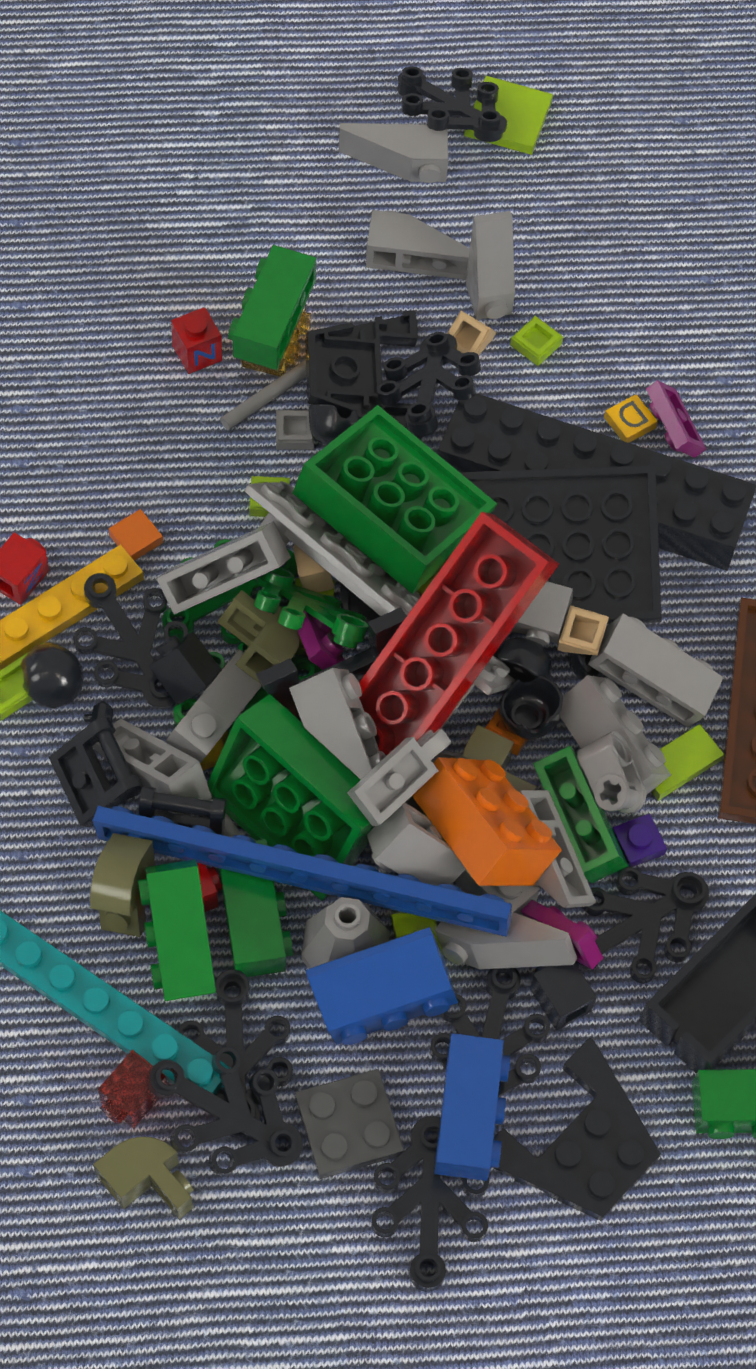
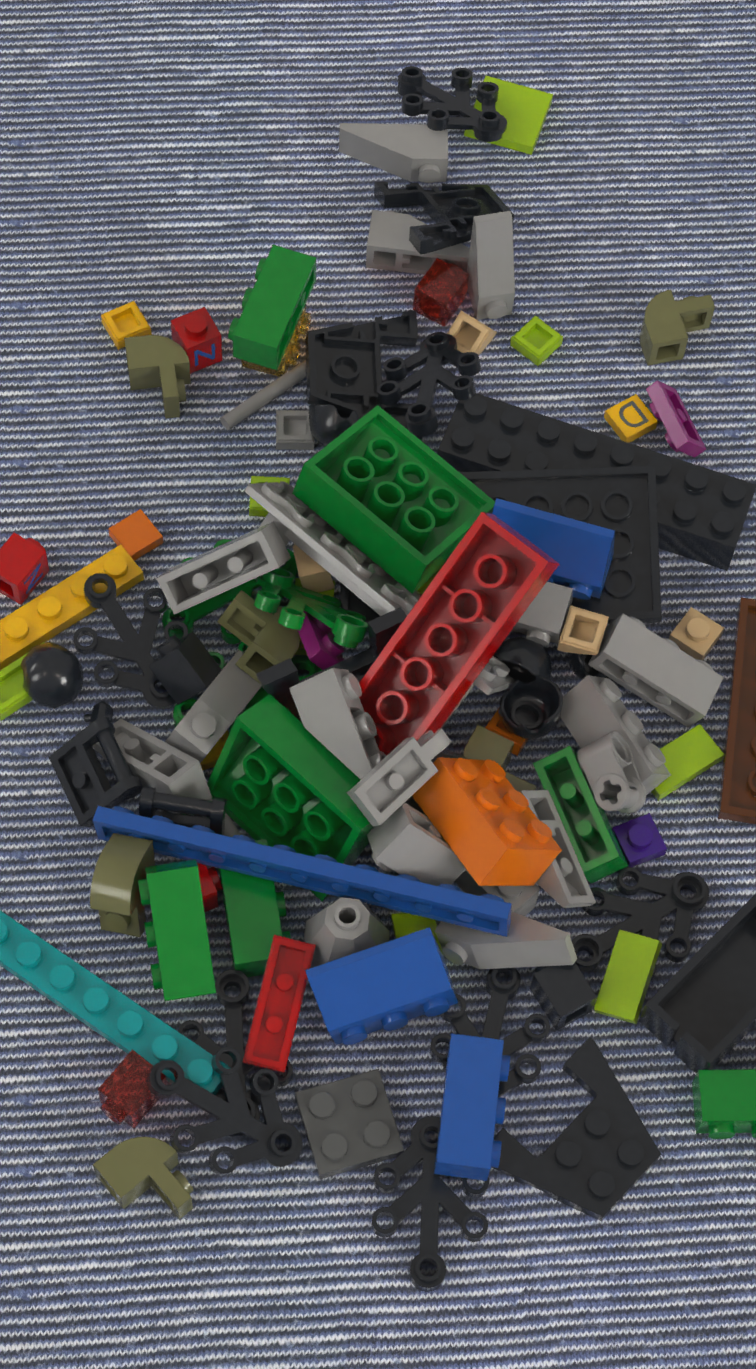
magenta plate [521,900,604,970] -> none
none -> yellow tile [101,301,152,350]
none -> olive brick [124,335,191,419]
none -> red tile [242,935,316,1073]
none -> black wing [374,182,514,254]
none -> clear red brick [413,258,469,327]
none -> blue slope [492,498,615,600]
none -> lime tile [594,929,662,1024]
none -> olive brick [640,289,715,366]
none -> tan plate [669,607,724,660]

